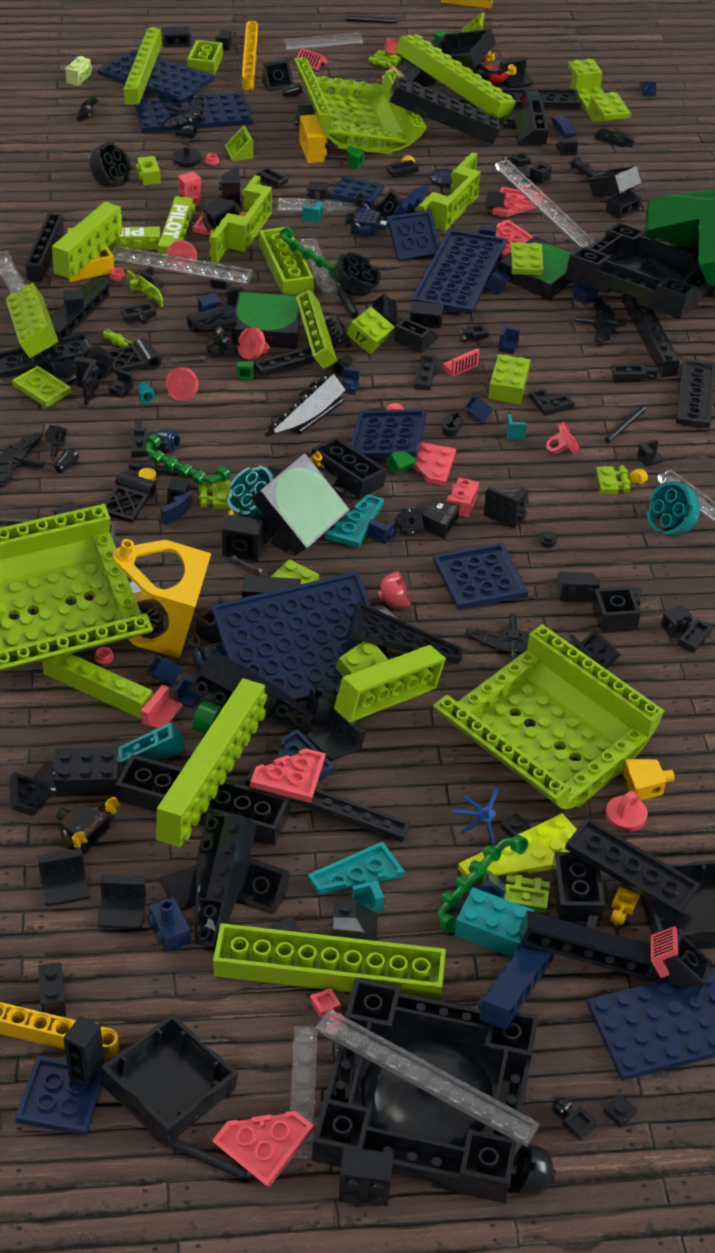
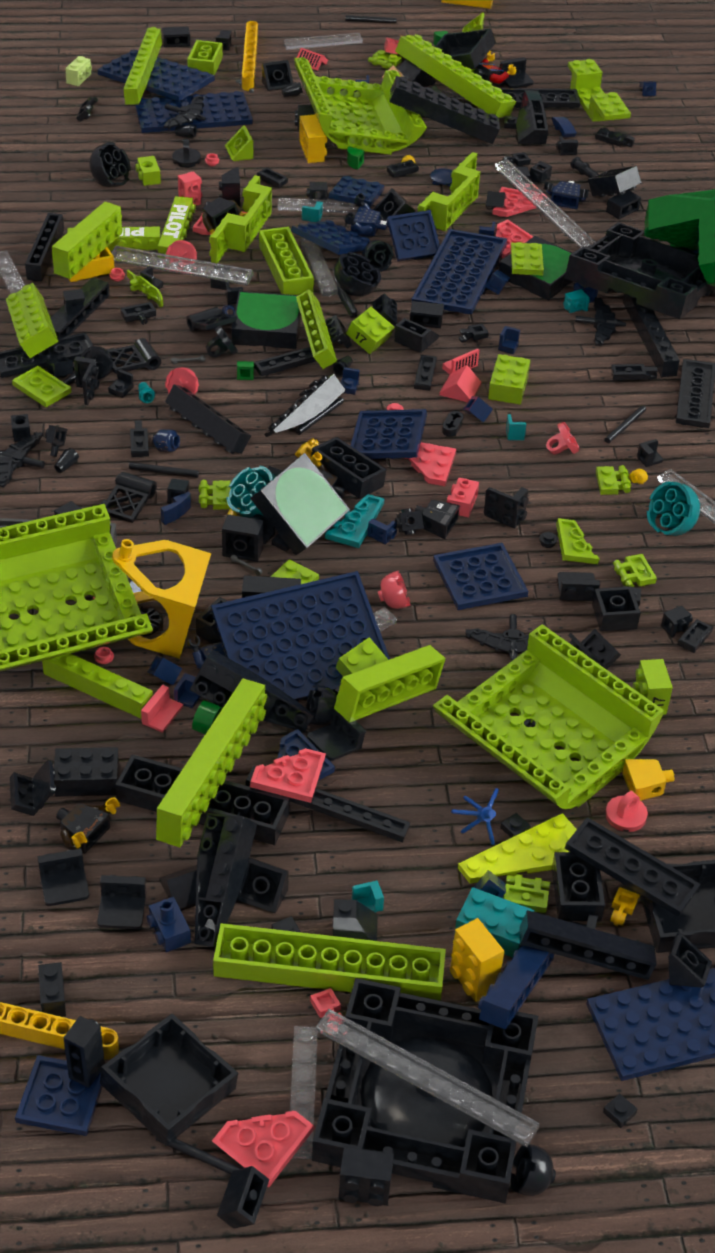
lime pin [102,329,133,347] -> none
teal slope [118,722,185,765] -> none
yellow tile [138,468,156,481] -> none
green bar [145,434,231,485] -> none
dark blue panel [197,293,221,312] -> none
coral tile [238,327,270,360] -> none
green bar [280,227,335,277] -> none
teal wing [308,841,405,895] -> none
black wing [350,601,463,664] -> none
green brick [386,452,417,476] -> none
dark blue slope [392,185,429,215] -> none
green bar [437,835,529,933] -> none
black tile [529,389,575,416] -> none
black plate [552,1097,597,1141] -> none
coral panel [651,926,678,978] -> none
none -> black brick [10,414,31,442]
none -> black brick [165,384,251,454]
none -> black brick [217,1166,269,1229]
none -> dark blue plate [291,220,370,255]
none -> yellow plate [295,438,319,459]
none -> black cylinder [362,240,394,272]
none -> coral slope [440,365,481,403]
none -> yellow brick [450,918,504,1002]
none -> dark blue torso [543,181,589,210]
none -> lime wing [556,518,600,564]
none -> teal brick [563,289,590,313]
none -> lime plate [613,554,657,587]
none -> lime brick [633,659,673,715]

